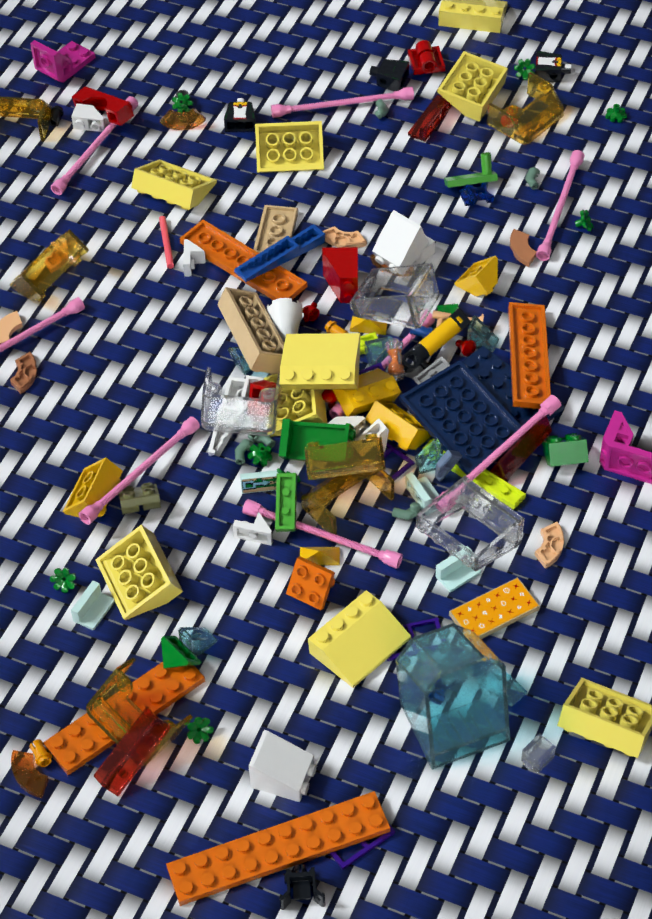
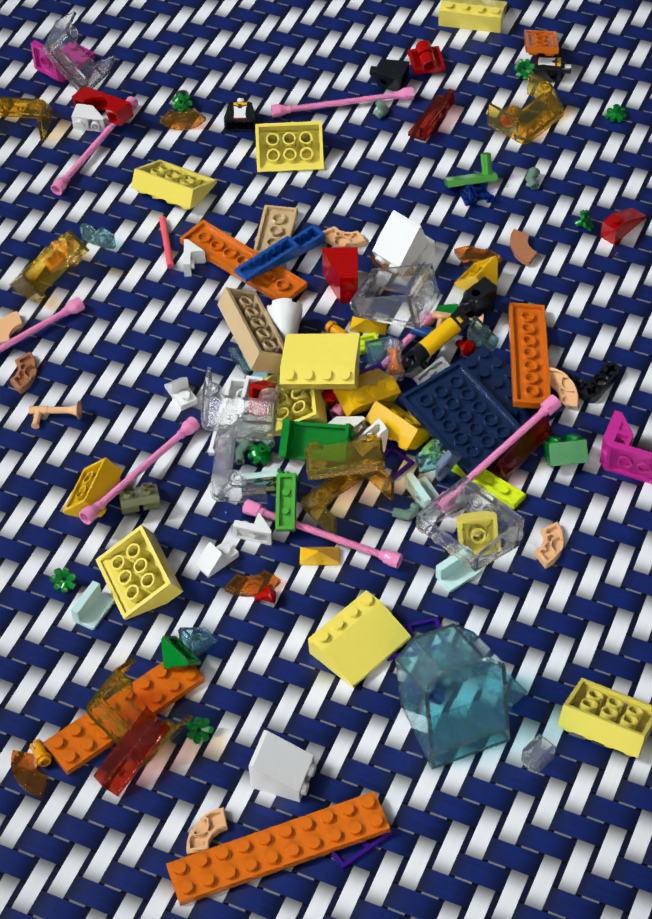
black pin [48,106,64,127] -> none
black piece [279,864,325,910] -> none
orange plate [286,556,335,610] -> none
red plate [302,302,320,322] -> none
light yellow slope [437,51,508,122] -> none
light orange tile [449,577,540,644] -> none
bright pink hose [536,150,585,261] -> none
none -> light nougat piece [29,401,82,429]
none -> clear windscreen [43,11,116,91]
none -> clear light blue slope [80,223,116,249]
none -> white slope [164,377,198,411]
none -> light nougat tile [186,807,228,856]
none -> white slope [196,540,239,578]
none -> clear windscreen [210,420,274,504]
none -> clear orange tile [224,570,281,597]
none -> red rock [254,584,276,603]
none -> clear orange tile [454,246,502,265]
none -> light yellow slope [455,511,500,556]
none -> black torso [457,277,497,318]
none -> orange plate [524,30,559,56]
none -> light nougat tile [549,367,579,409]
none -> black beam [557,362,620,403]
none -> red slope [600,208,646,245]

